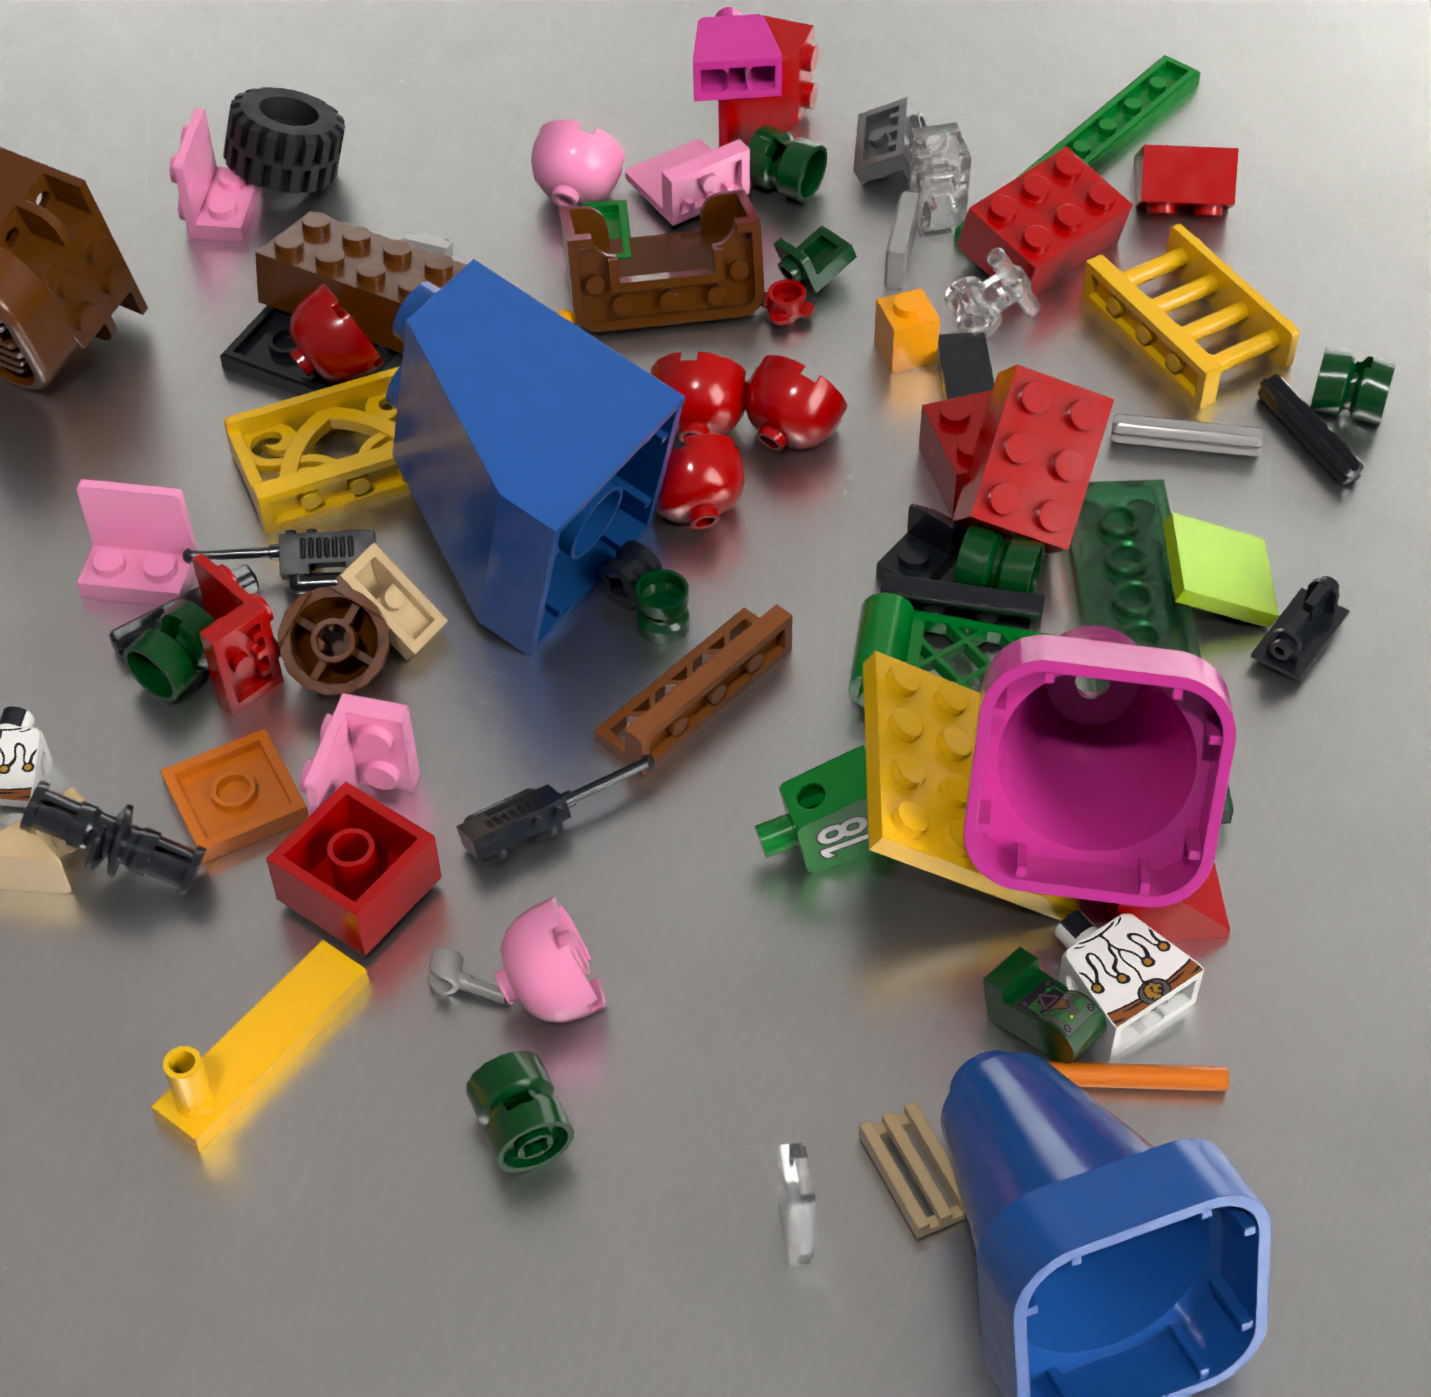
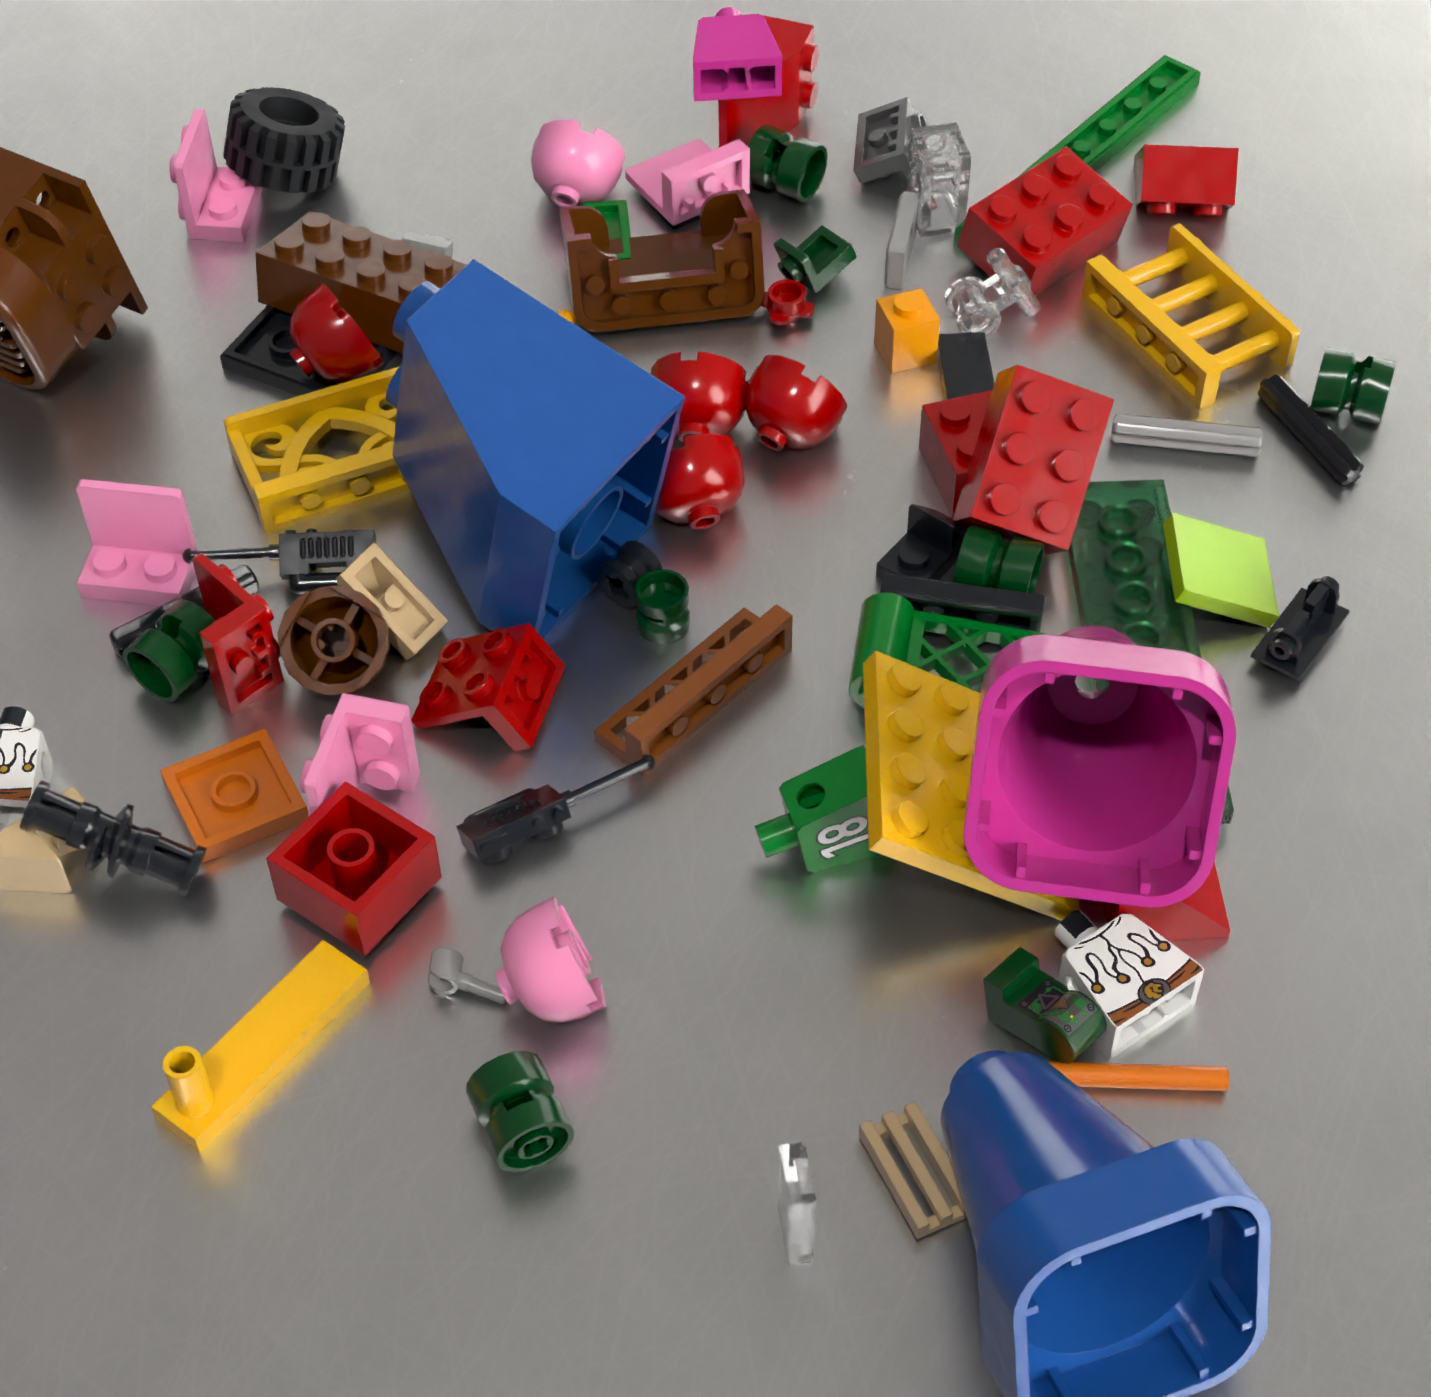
none -> red bracket [411,623,566,752]

